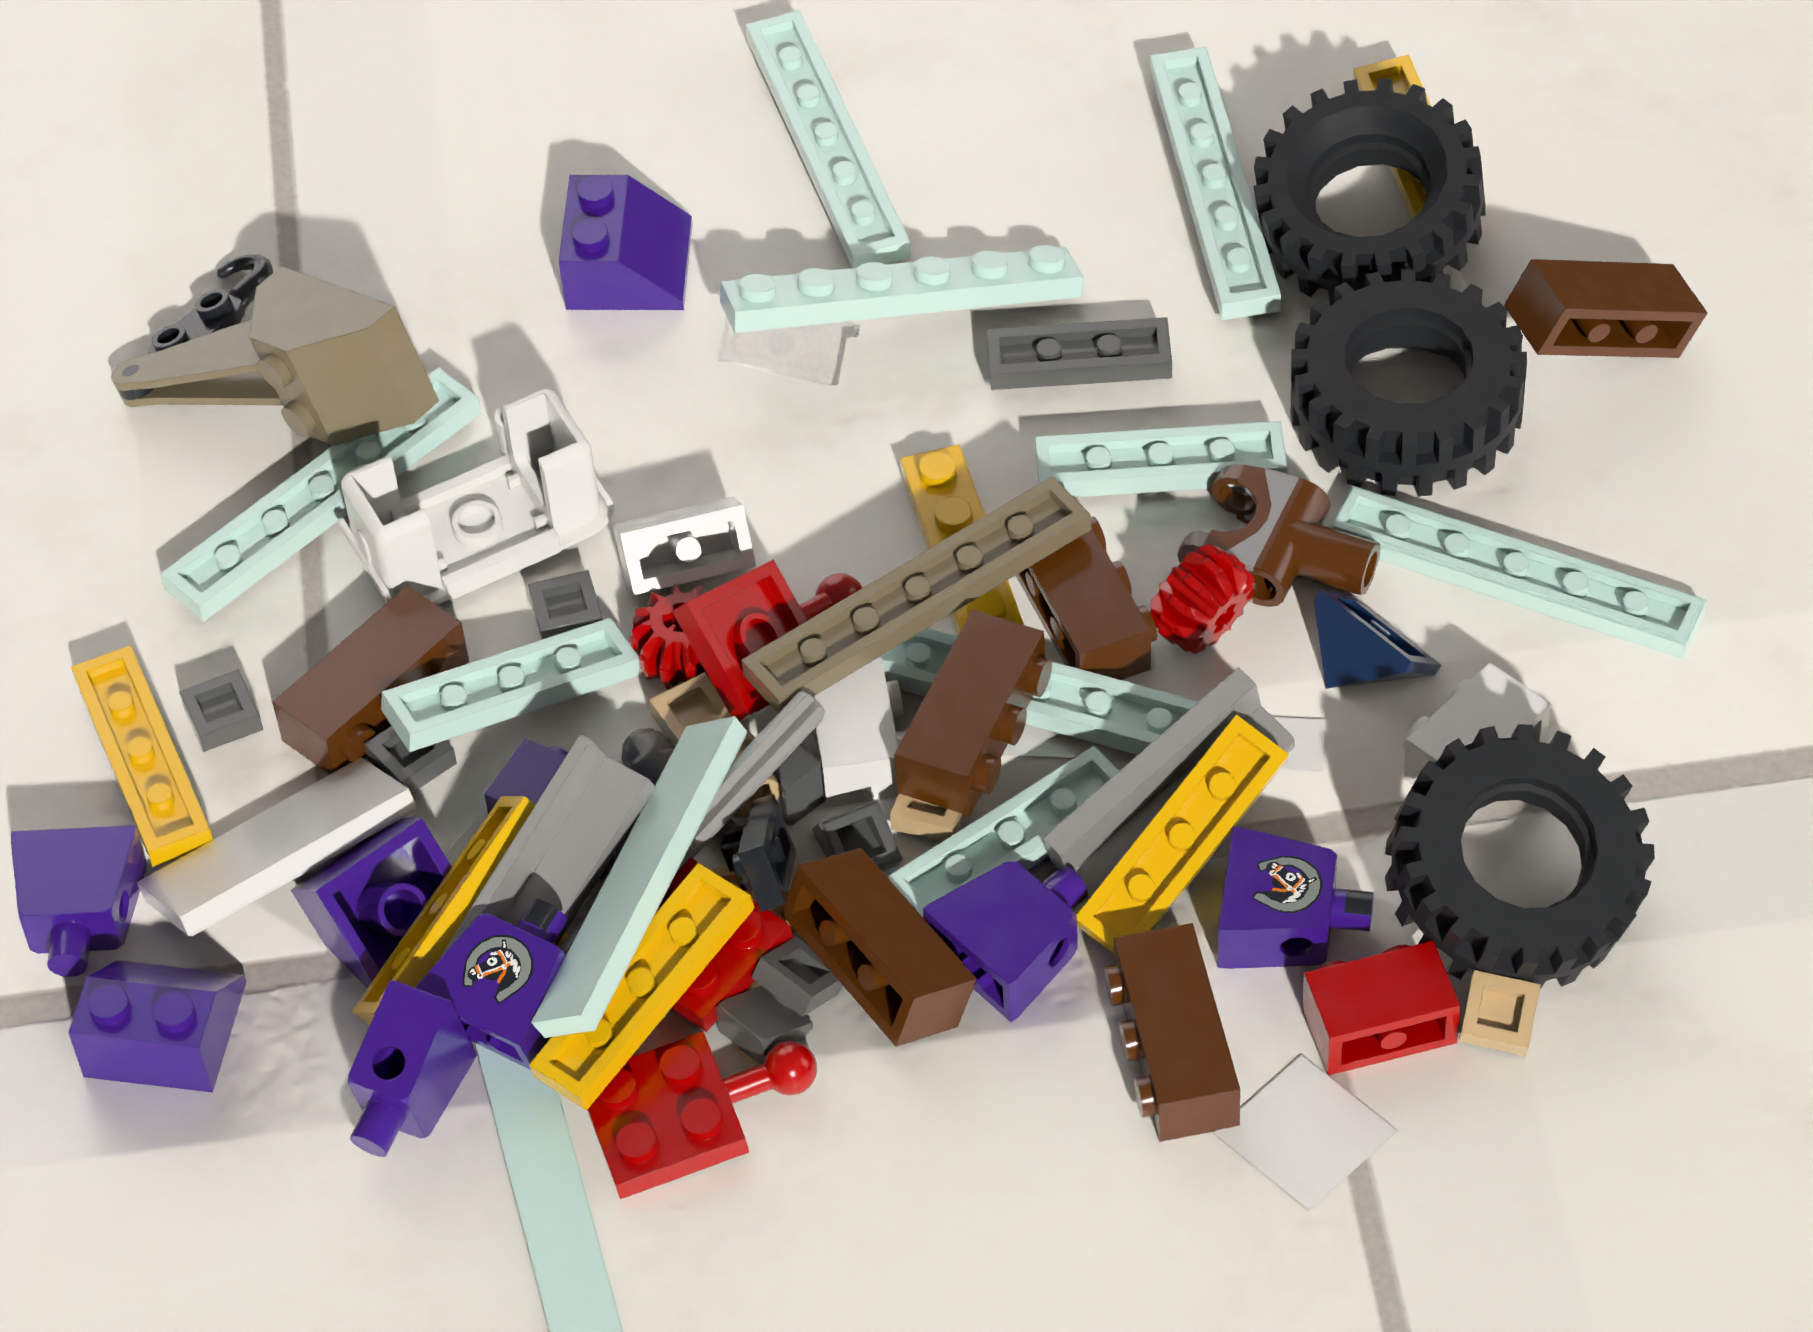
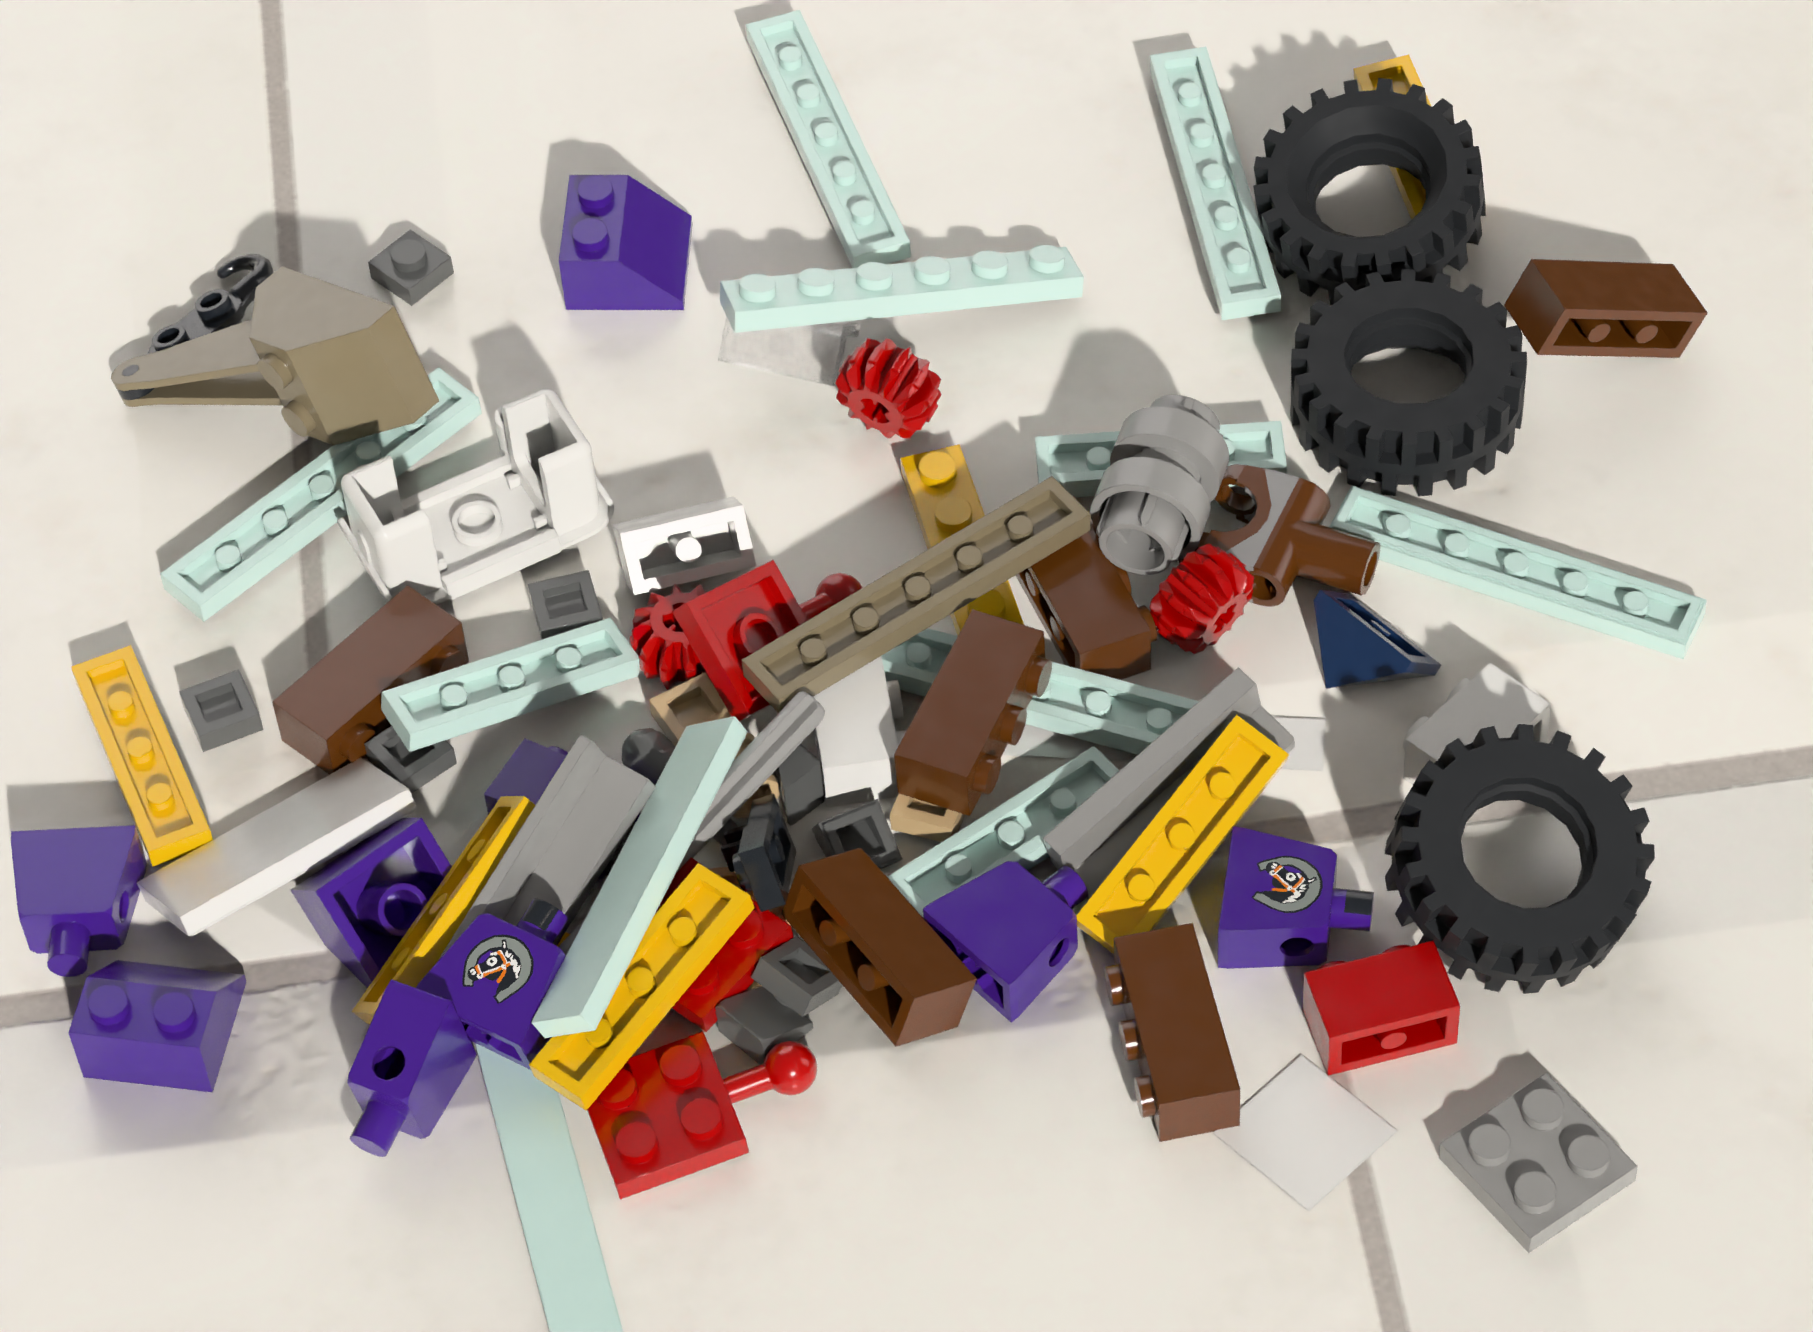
dark grey plate [987,317,1172,390] -> none
tan plate [1458,970,1541,1056] -> none
none -> dark grey plate [368,229,454,306]
none -> red gear [835,338,942,439]
none -> light grey piece [1090,395,1229,575]
none -> light grey plate [1439,1073,1638,1253]

